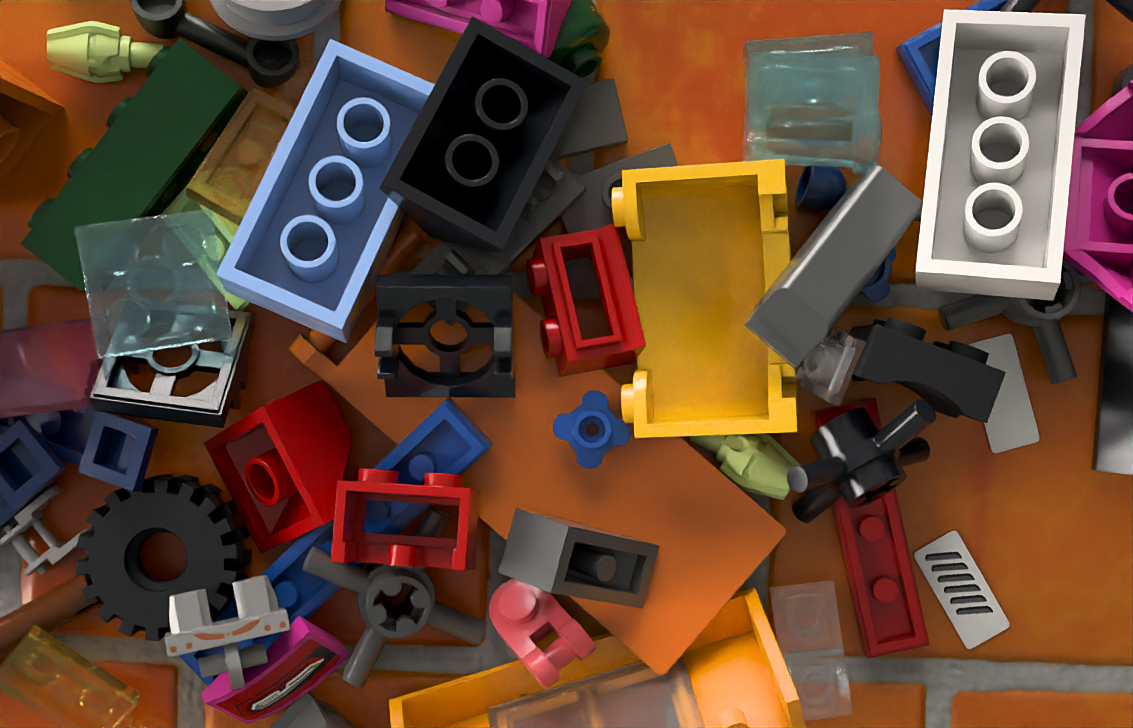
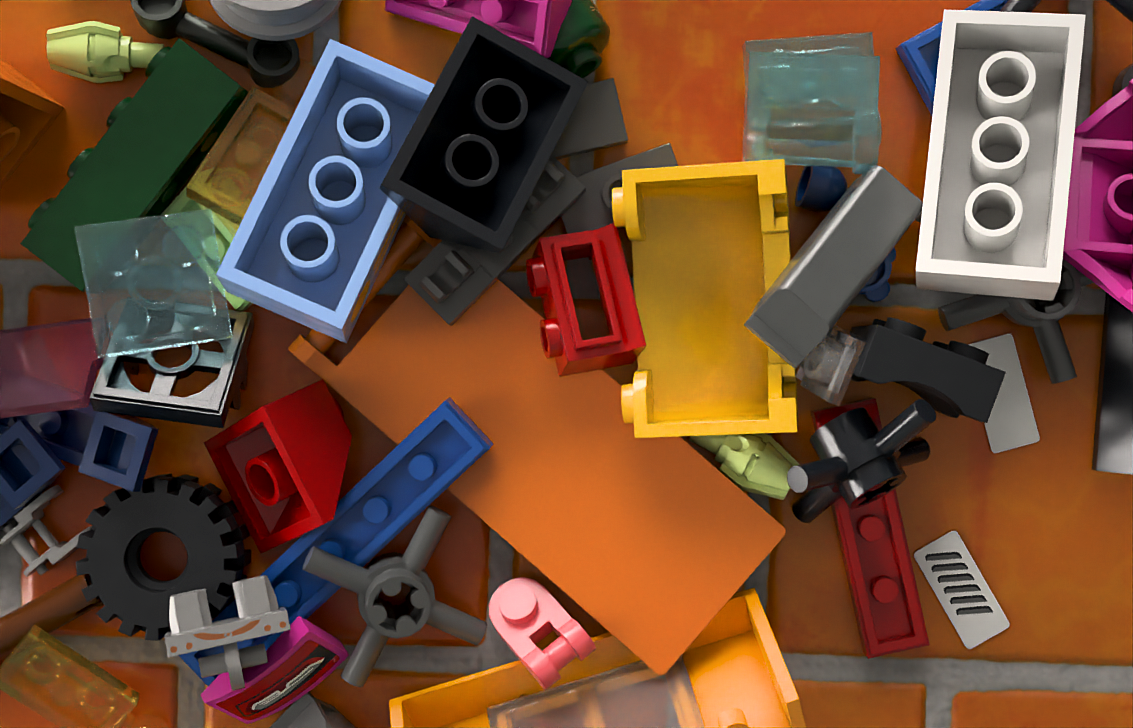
red window [331,469,480,571] -> none
black piece [374,275,516,397] -> none
dark grey slope [499,508,659,608] -> none
blue plate [553,391,631,469] -> none
clear slope [770,580,852,720] -> none

